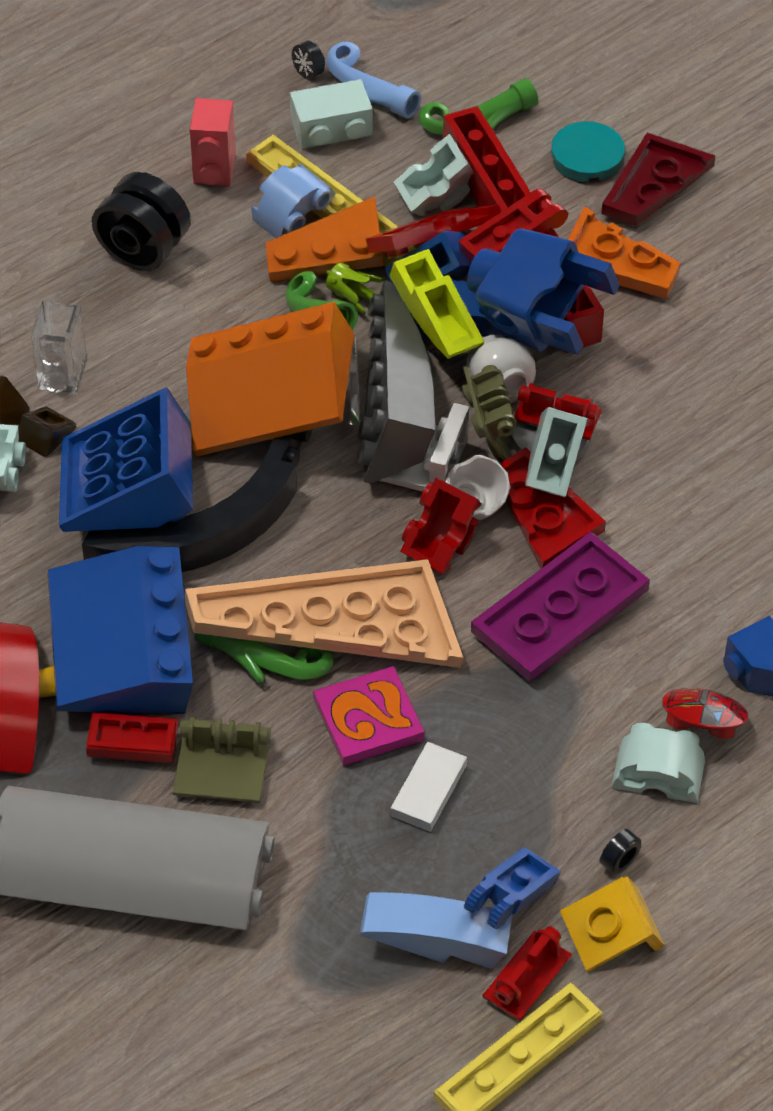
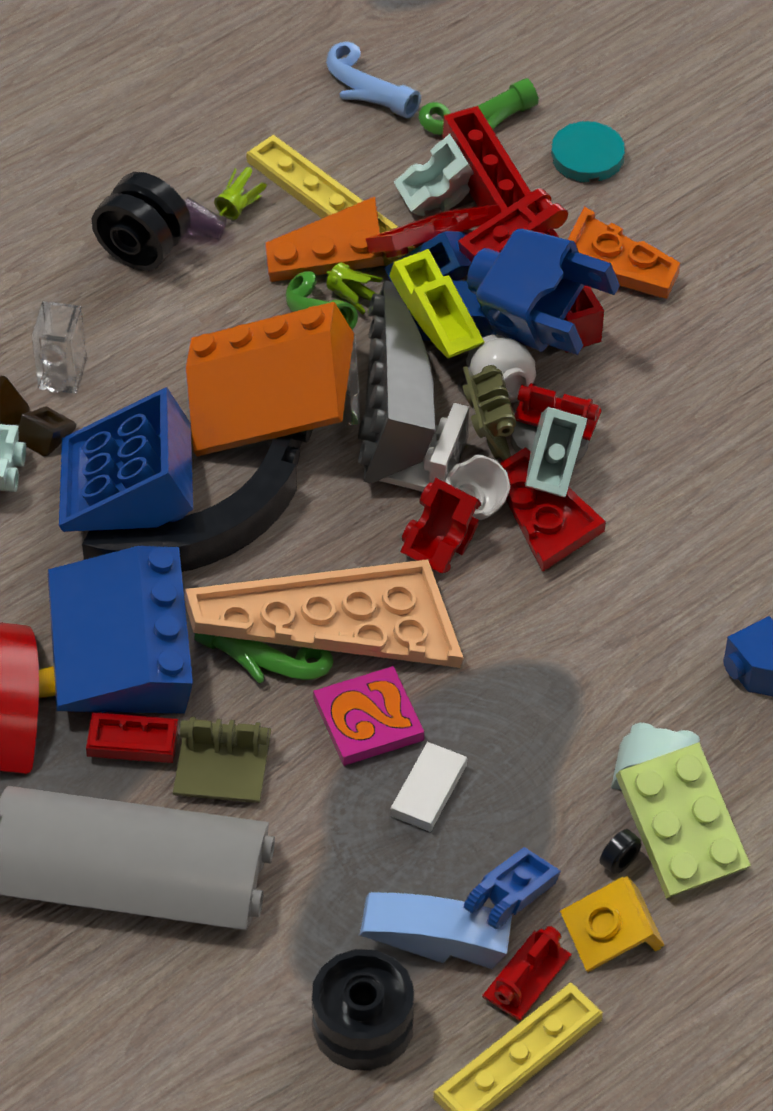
coral brick [190,98,236,186] -> none
light blue cylinder [251,164,336,238] -> none
light aqua brick [290,79,373,149] -> none
black tile [291,41,325,79] -> none
magenta plate [471,531,650,682] -> none
dark red wing [601,132,716,226] -> none
red dish [662,688,748,739] -> none
none -> clear purple cone [183,197,227,240]
none -> lime piece [214,167,267,220]
none -> black wheel [312,949,414,1071]
none -> yellowish green plate [615,742,751,899]

